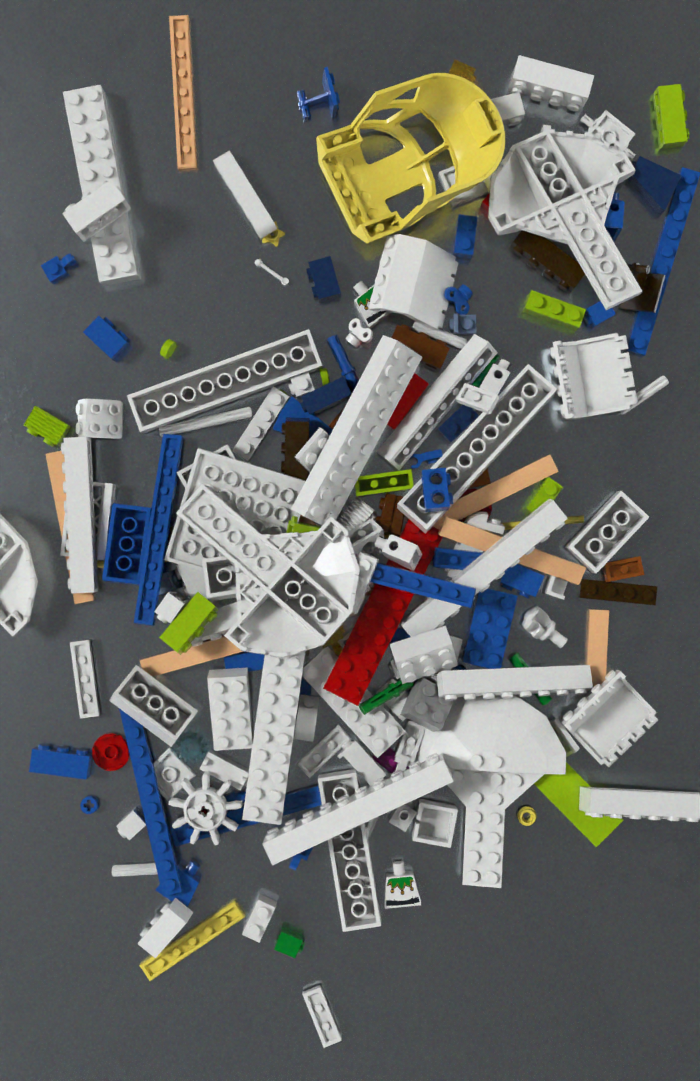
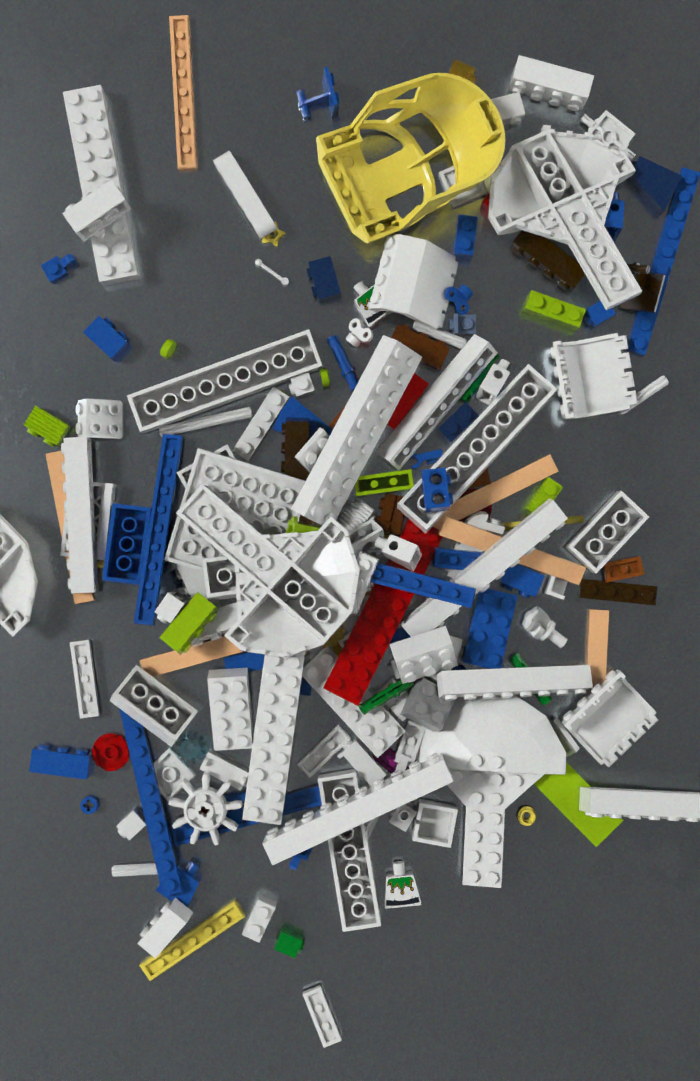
white brick [294,695,320,742] -> none
dark blue slope [300,377,352,415] -> none
white plate [456,383,500,414] -> none
lime brick [654,84,689,149] -> none

